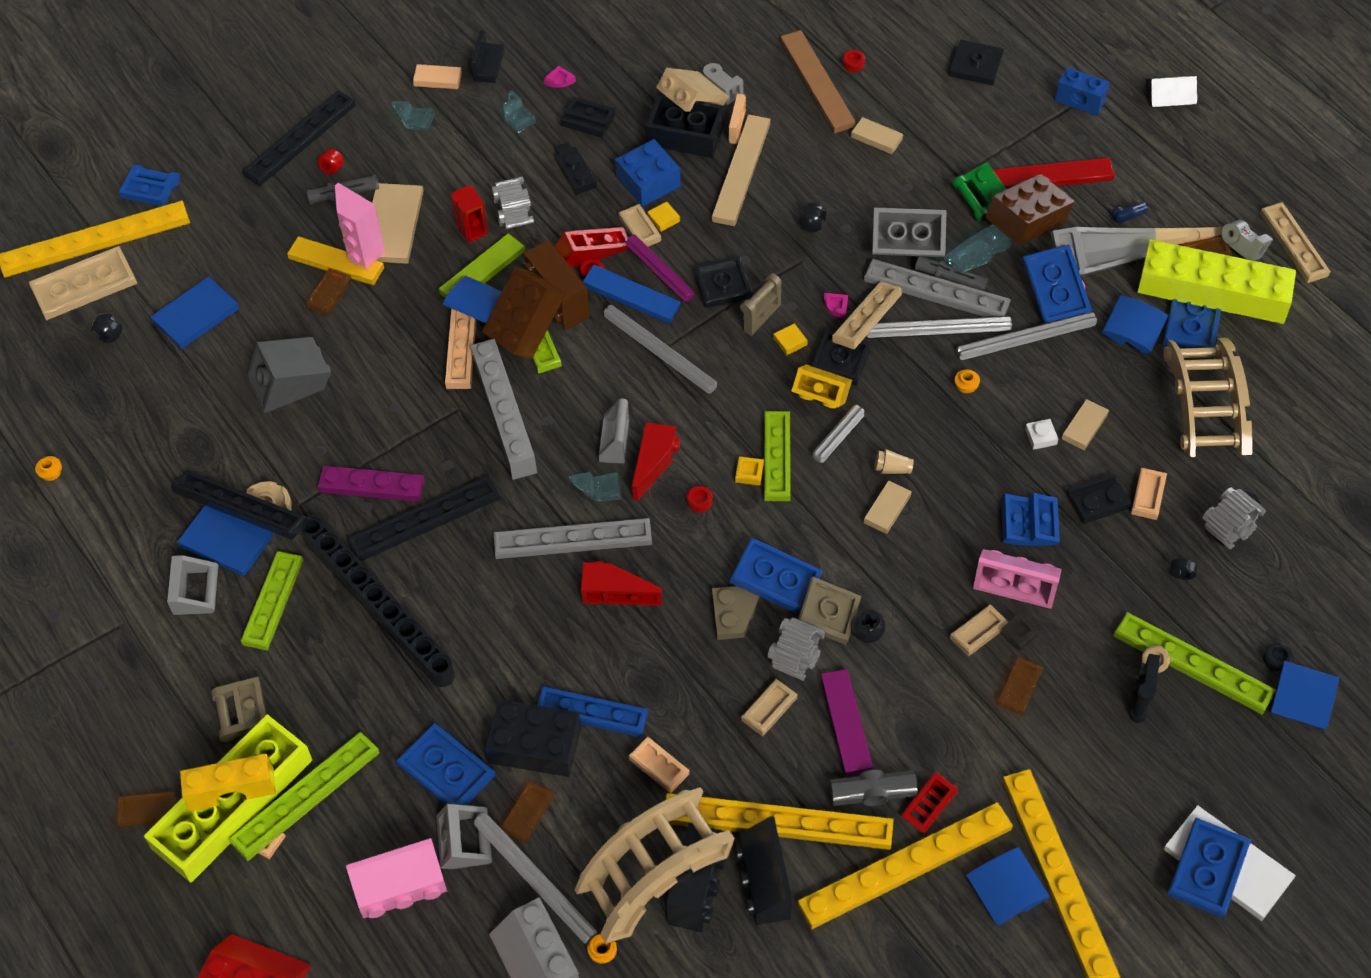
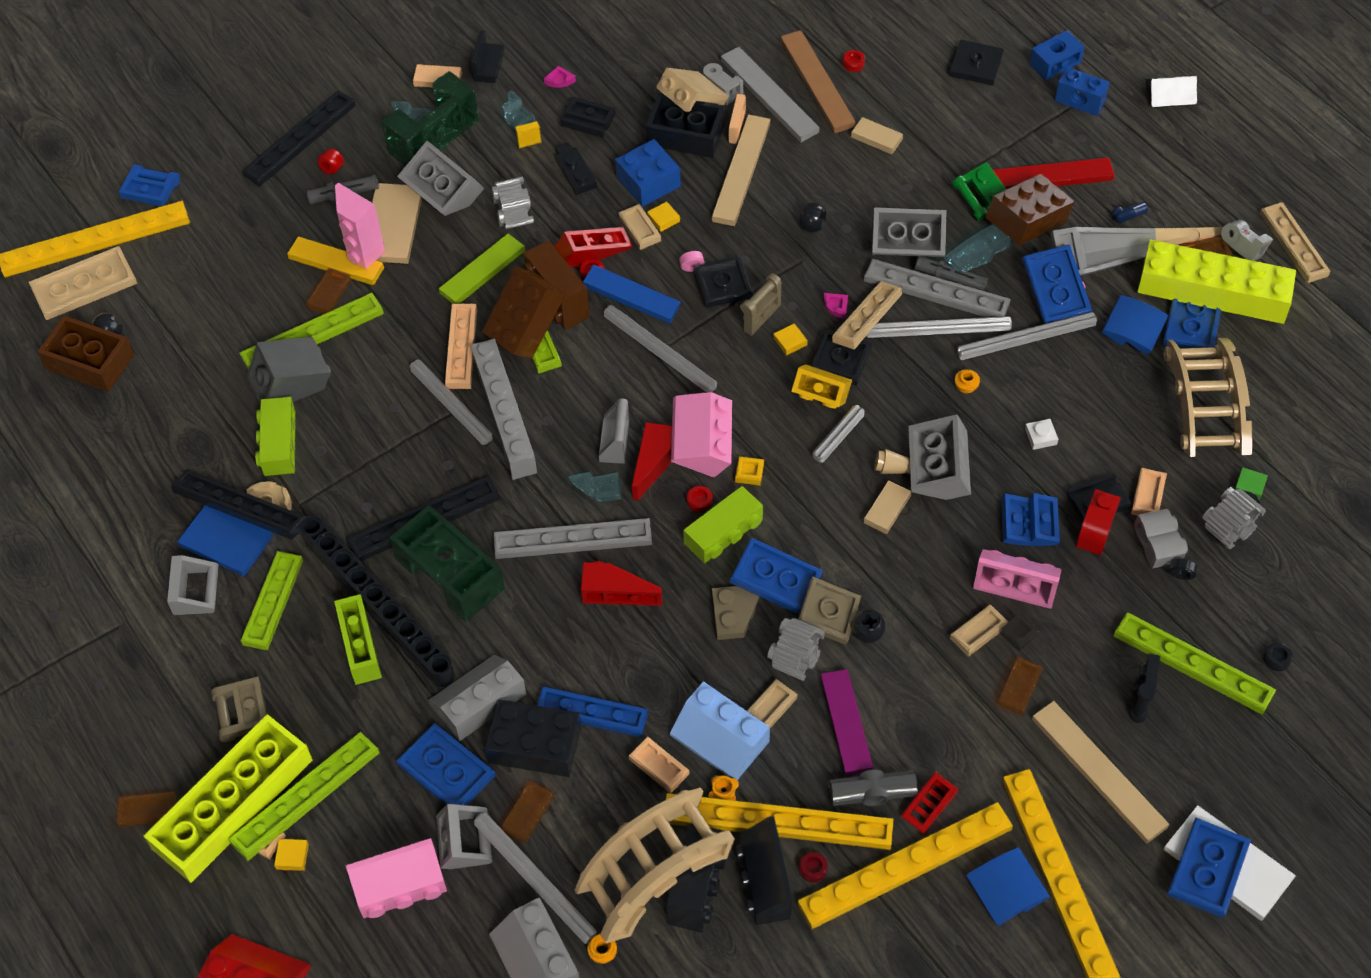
light orange plate [35,456,62,481] -> none
blue tile [151,277,240,350] -> none
yellow arch [180,754,276,811] -> none
magenta plate [318,466,425,502] -> none
blue slope [443,276,502,323] -> none
red brick [451,185,488,242] -> none
magenta axle [625,235,695,302] -> none
lime tile [764,411,790,501] -> none
tan tile [1062,399,1109,451] -> none
tan tile [1142,646,1171,673] -> none
blue slope [1270,661,1339,730] -> none
none -> reddish brown brick [37,315,134,392]
none -> lime tile [240,293,384,370]
none -> lime brick [255,397,296,476]
none -> yellow tile [274,839,309,871]
none -> lime brick [334,594,382,685]
none -> clear green plate [381,71,479,166]
none -> clear green plate [389,505,505,622]
none -> light grey slope [397,141,484,216]
none -> light grey axle [410,359,493,445]
none -> light grey slope [428,655,527,741]
none -> yellow tile [515,121,541,148]
none -> light blue slope [670,681,770,780]
none -> bright pink slope [671,392,732,478]
none -> bright pink tile [679,251,704,272]
none -> lime brick [683,486,763,564]
none -> light orange plate [709,776,739,801]
none -> light grey tile [721,47,819,143]
none -> dark red tile [799,852,828,883]
none -> light grey slope [909,414,971,500]
none -> blue brick [1029,30,1085,81]
none -> tan tile [1032,701,1169,844]
none -> red brick [1076,489,1121,555]
none -> light grey brick [1134,509,1188,569]
none -> bright green tile [1235,468,1268,500]

